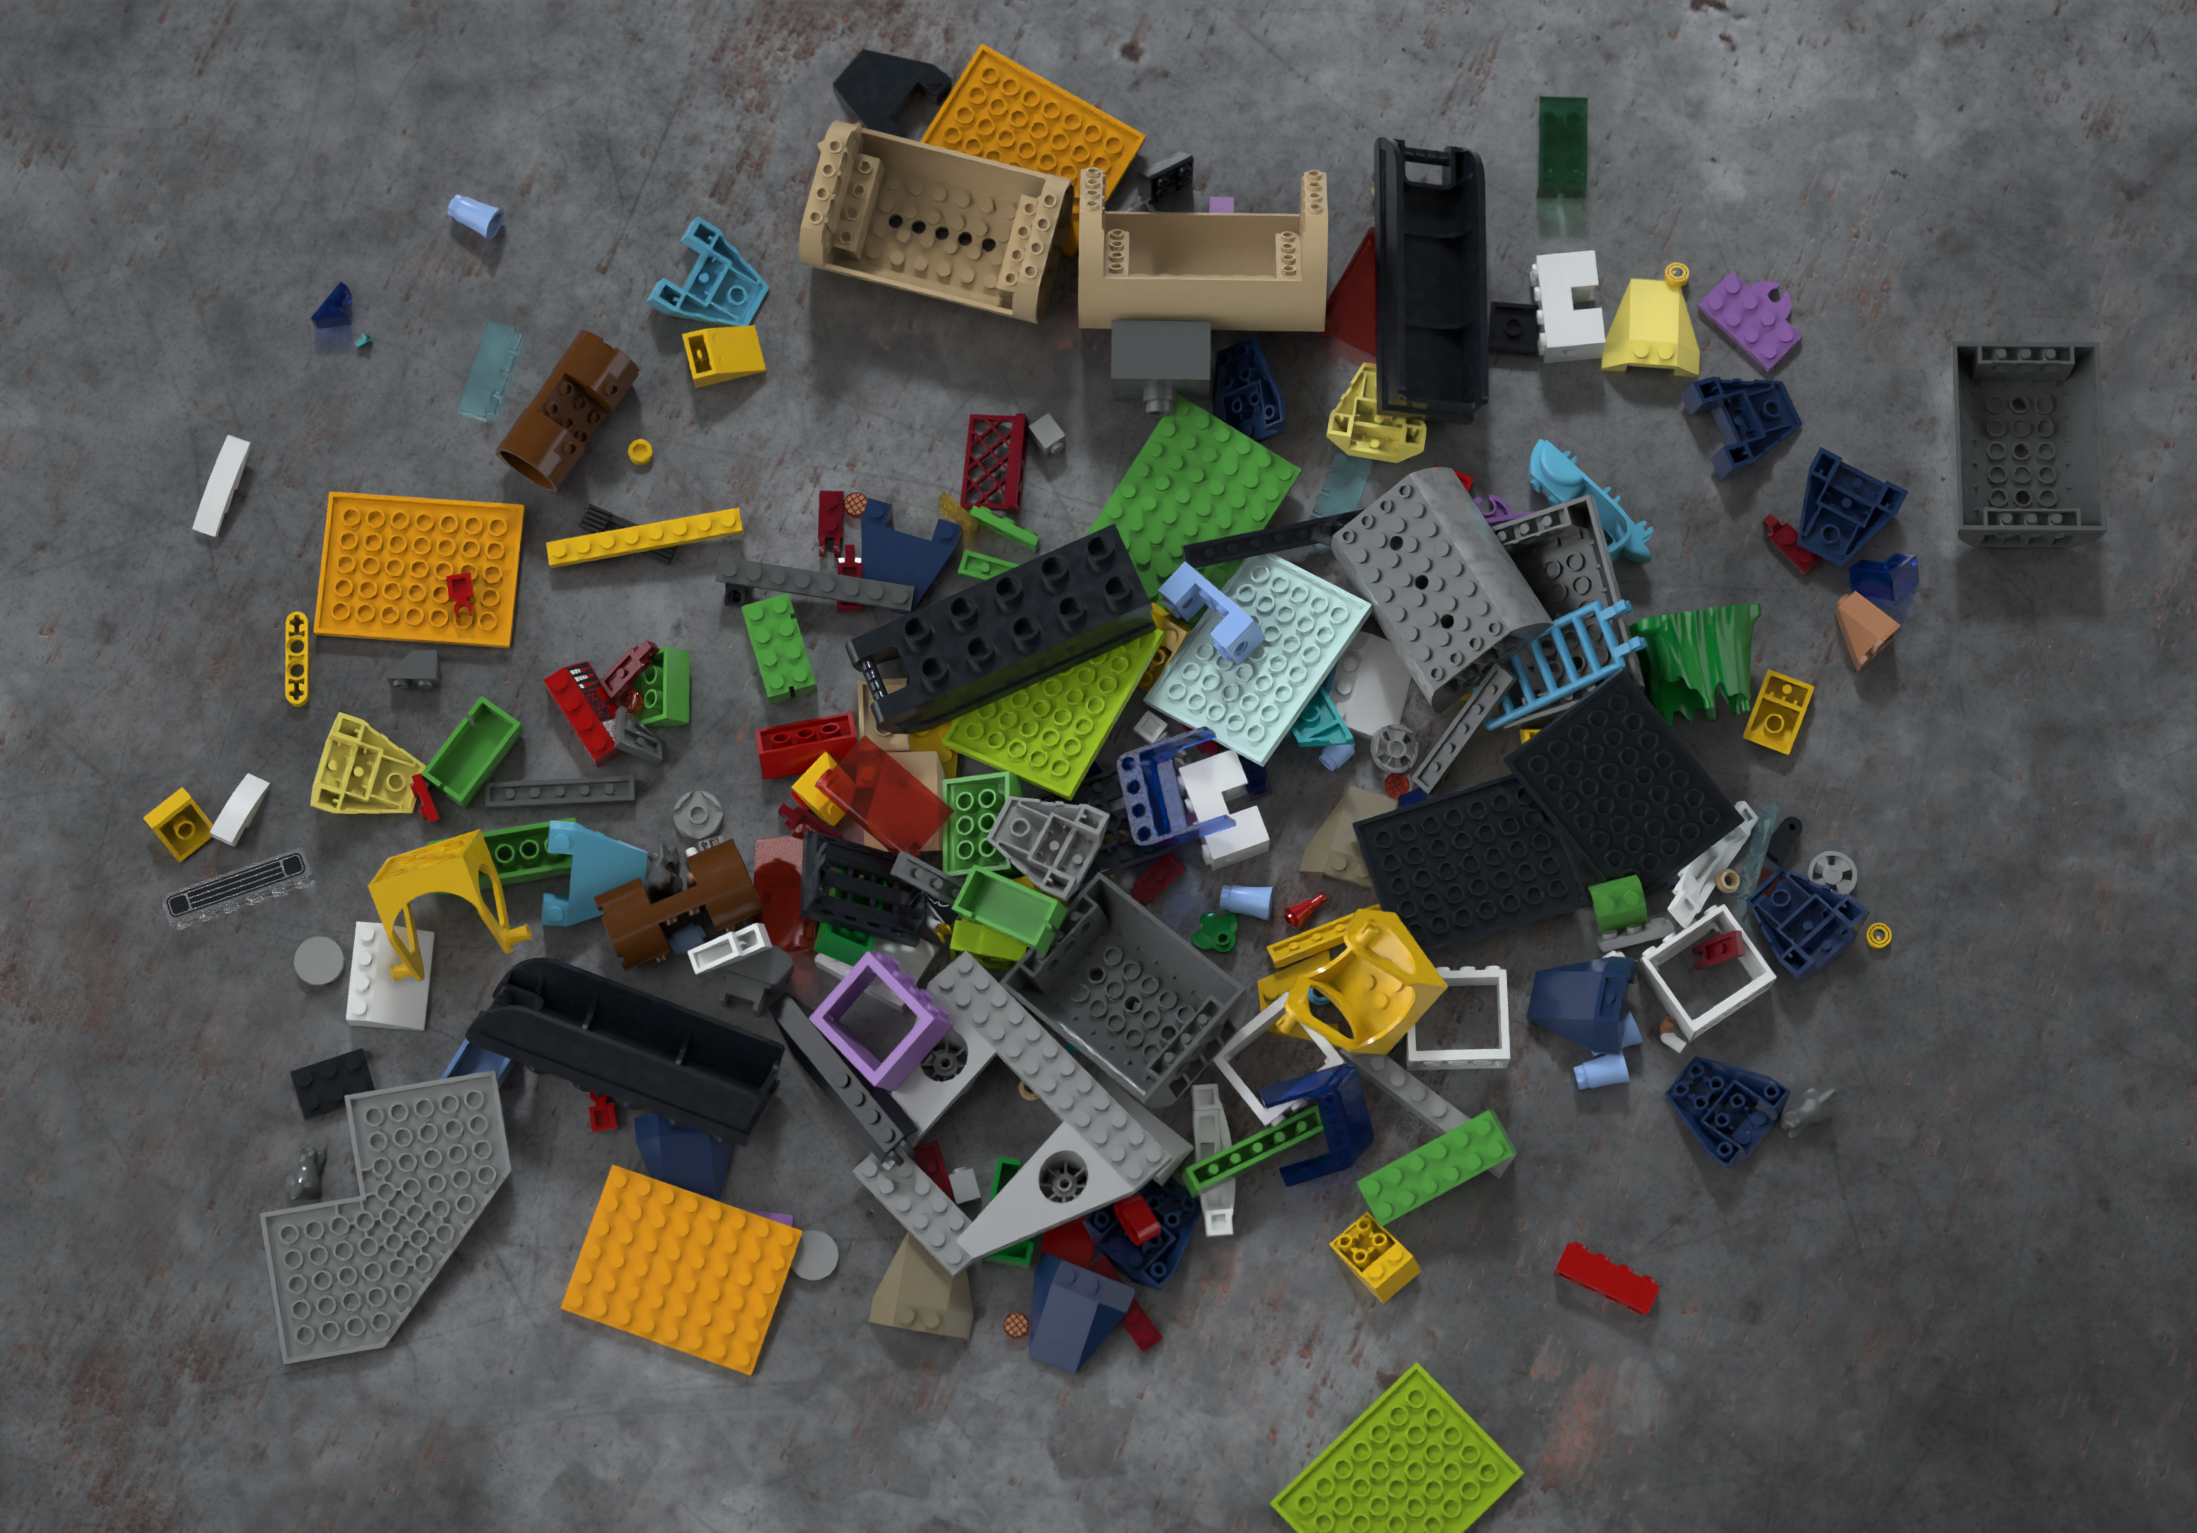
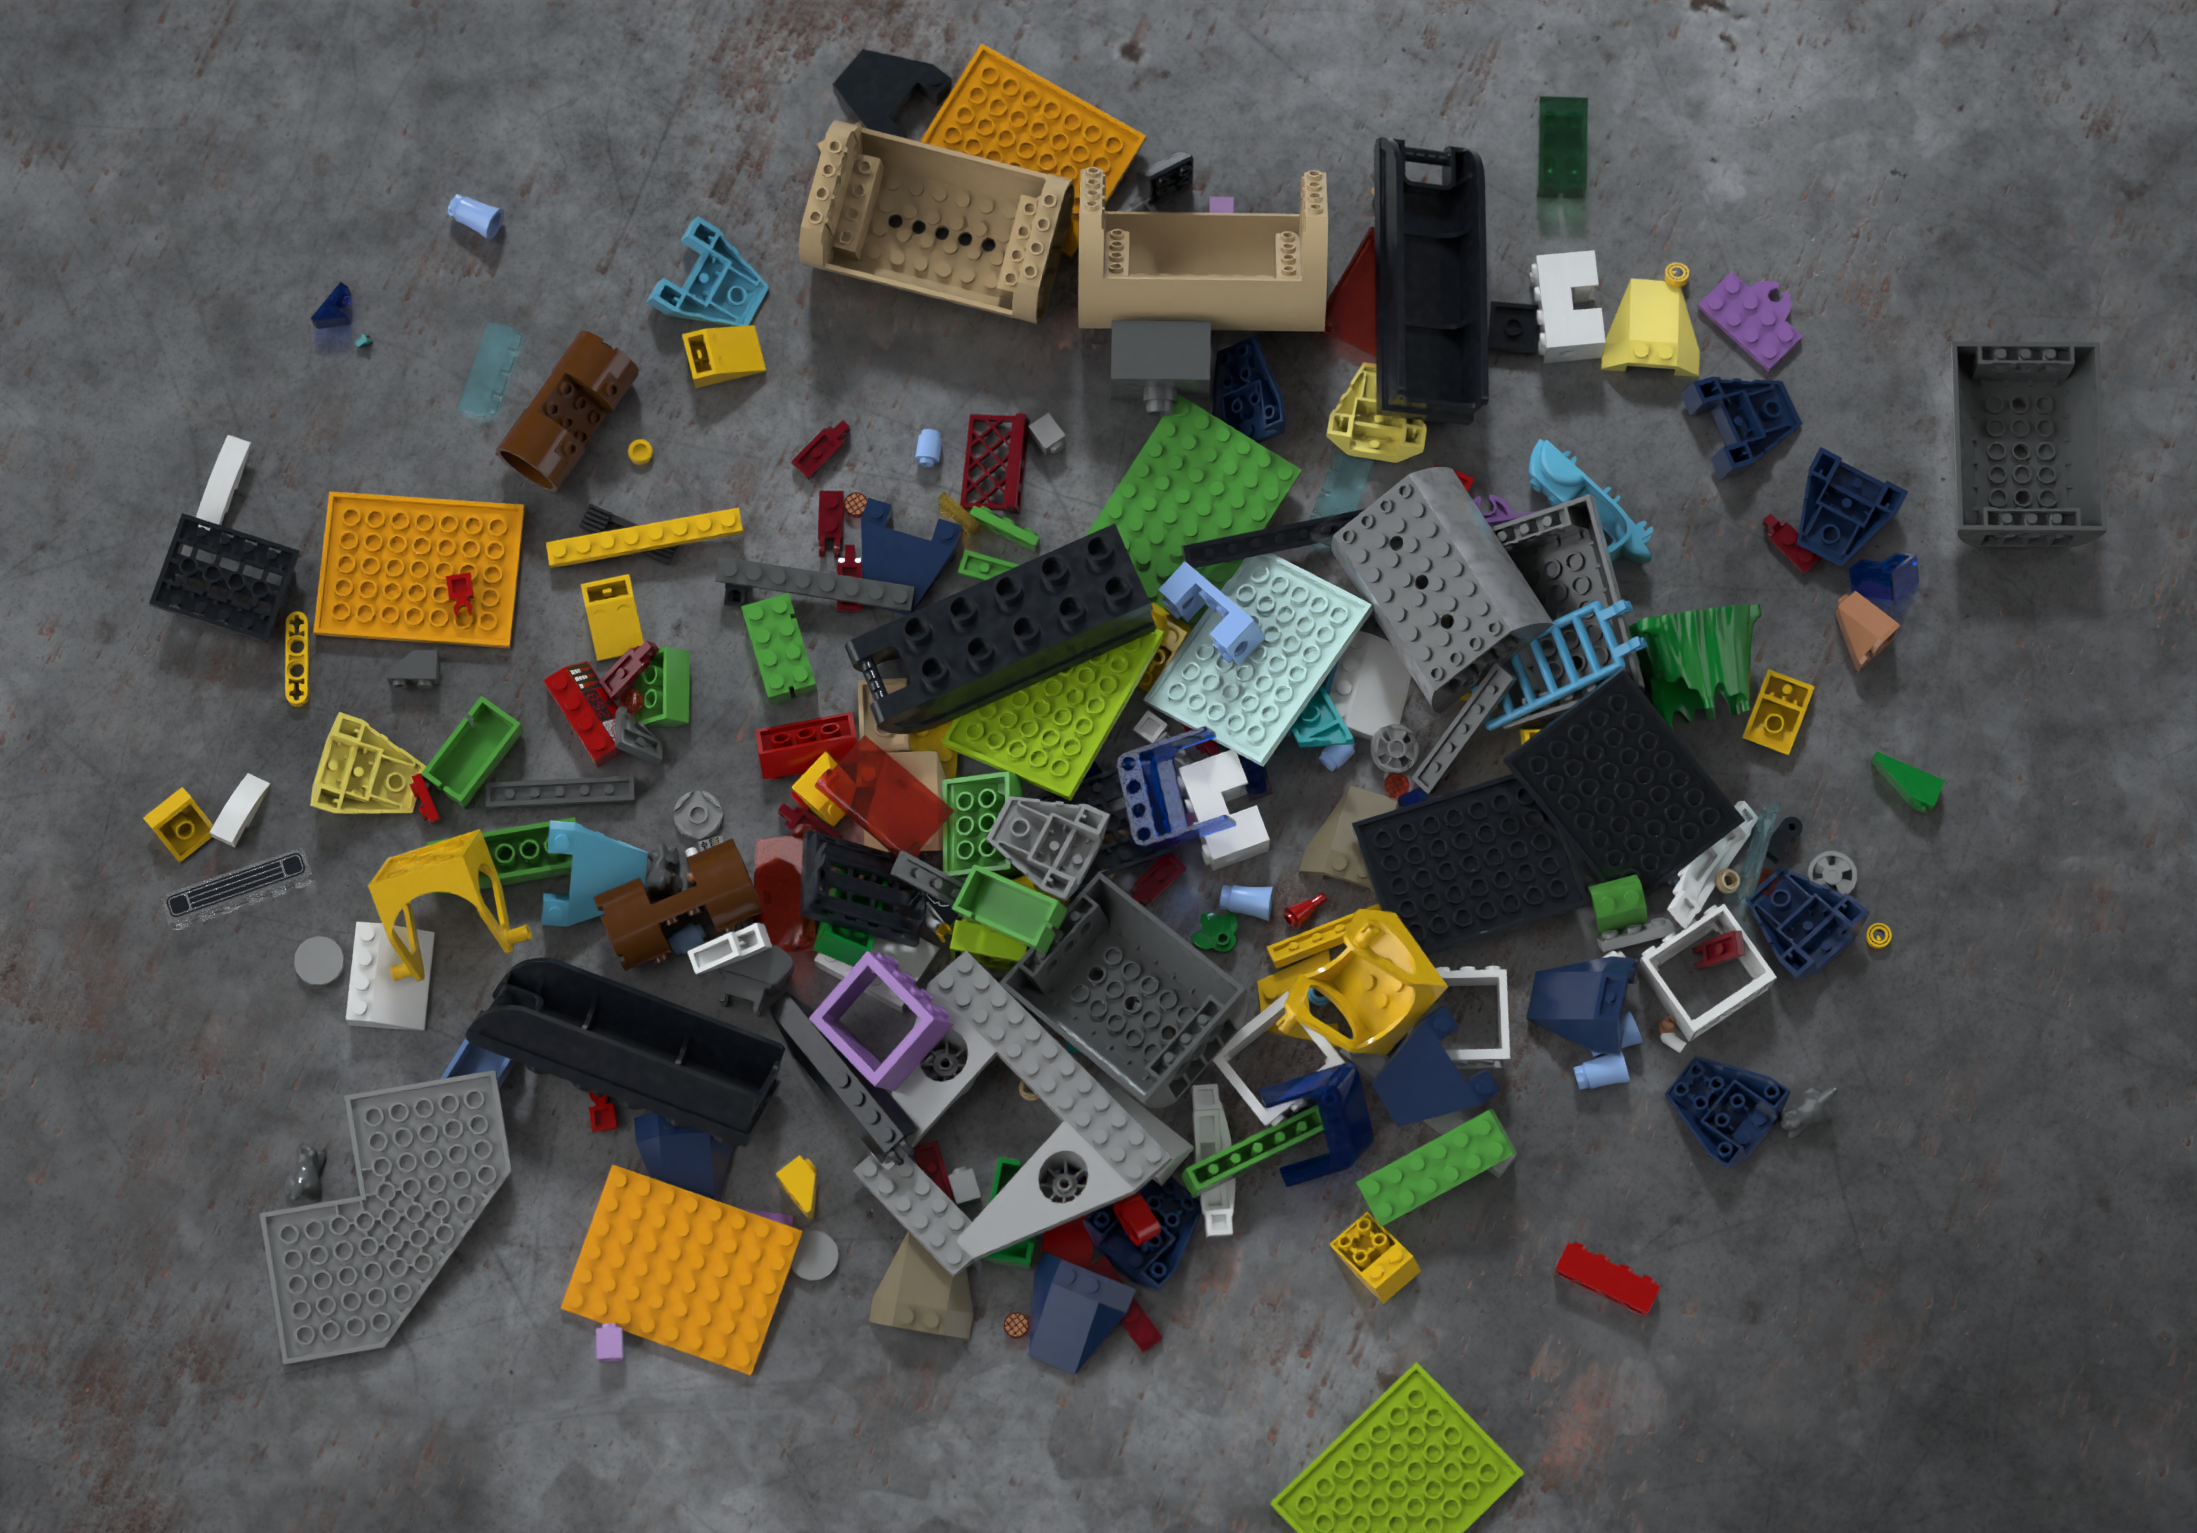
black plate [290,1048,376,1120] -> none
none -> black piece [149,513,300,644]
none -> yellow slope [581,574,644,662]
none -> lavender brick [596,1323,624,1362]
none -> yellow slope [776,1155,818,1221]
none -> dark red hinge [791,420,851,480]
none -> light blue brick [915,429,942,467]
none -> dark blue wedge [1370,1006,1501,1127]
none -> green slope [1871,751,1945,813]

